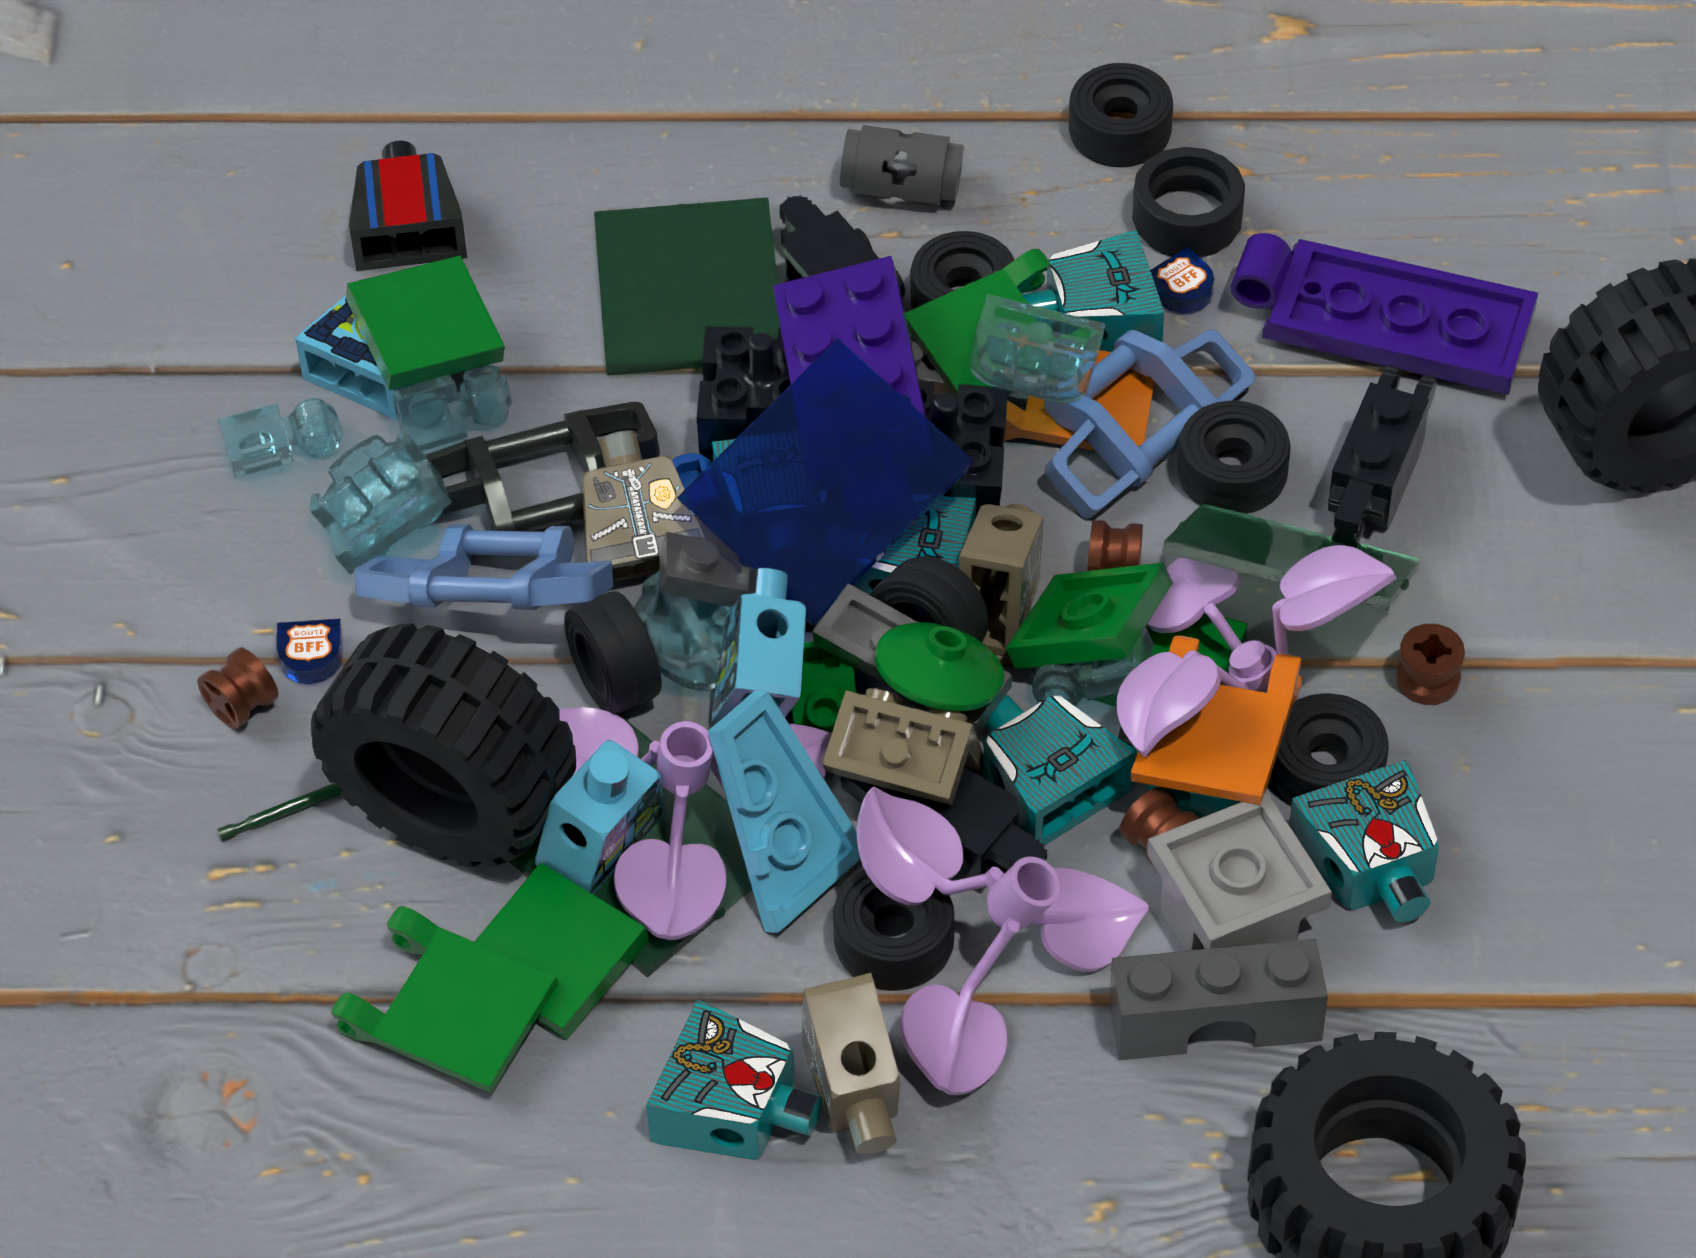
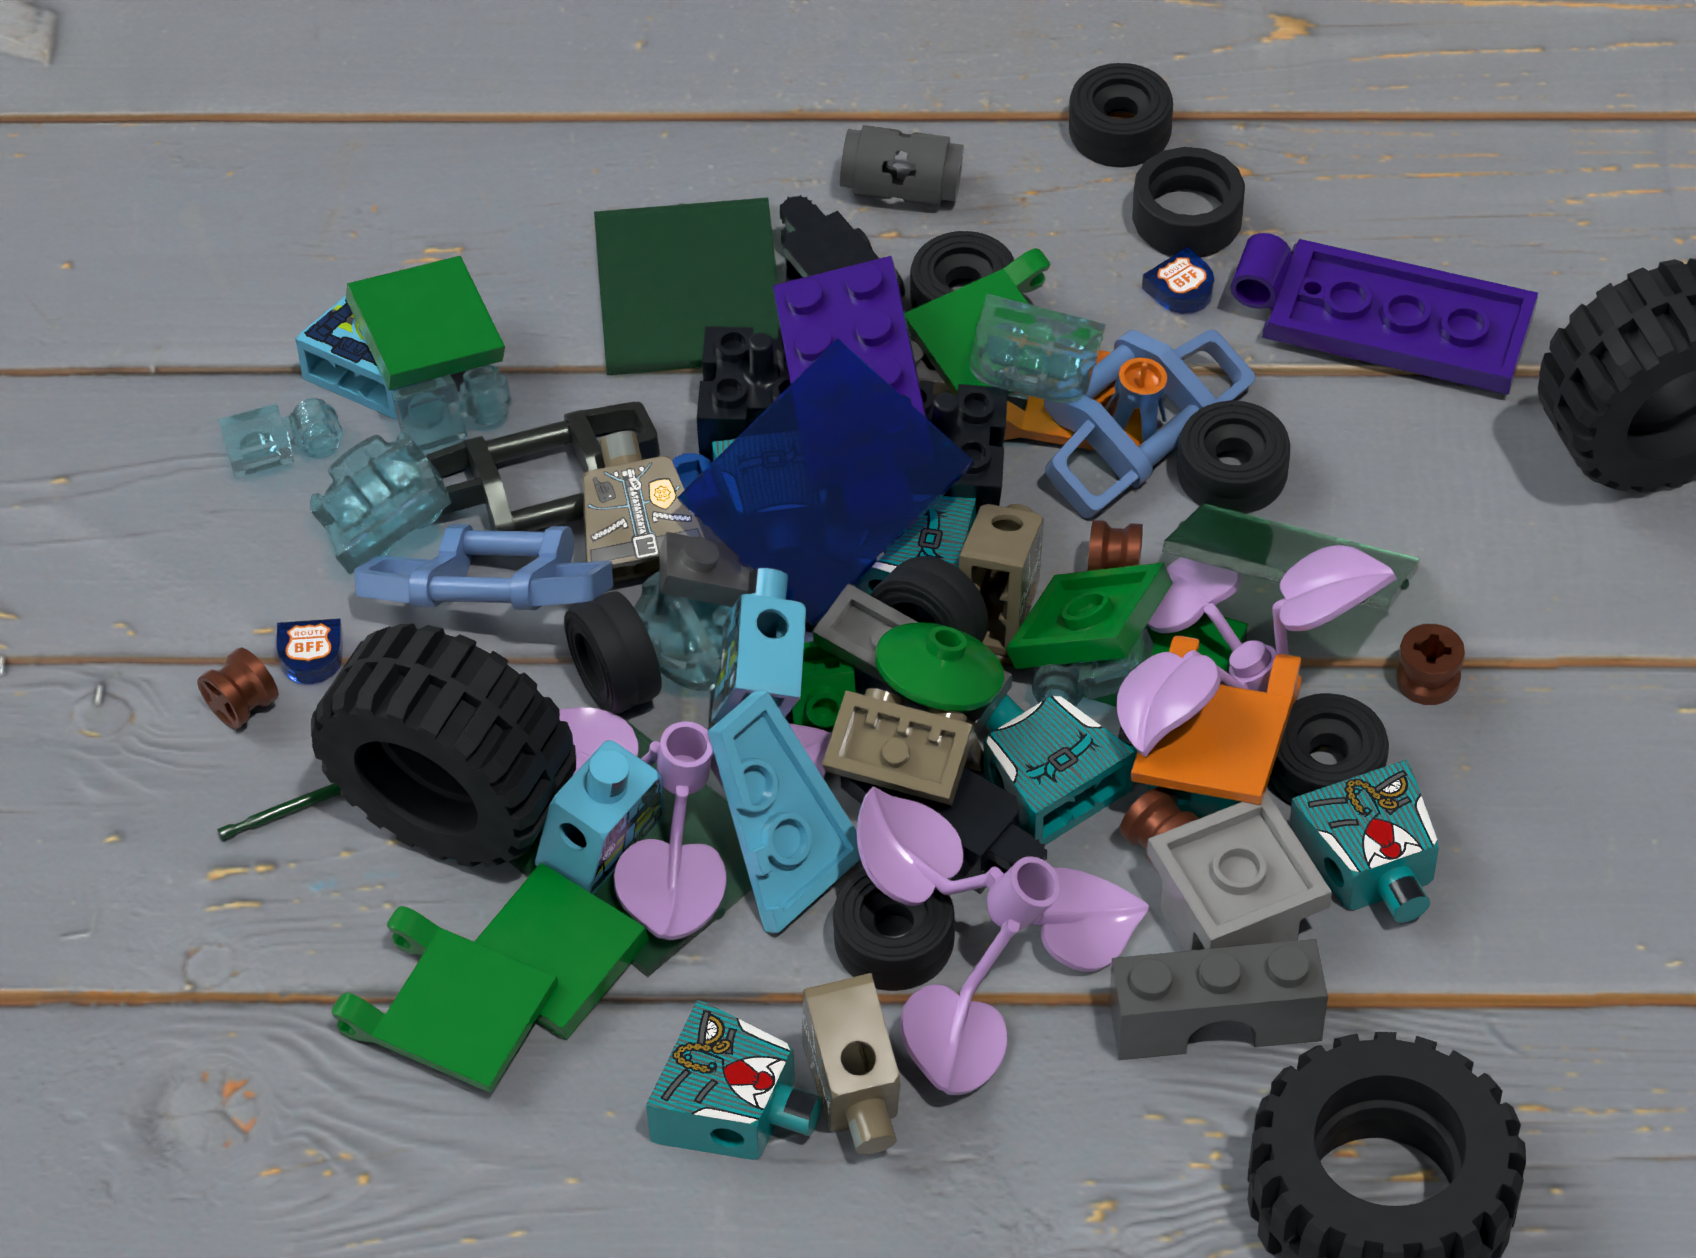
pearl dark grey torso [349,140,468,271] -> none
teal torso [1022,231,1164,352] -> none
black hinge [1328,365,1437,548] -> none
none -> piece [1105,357,1167,442]

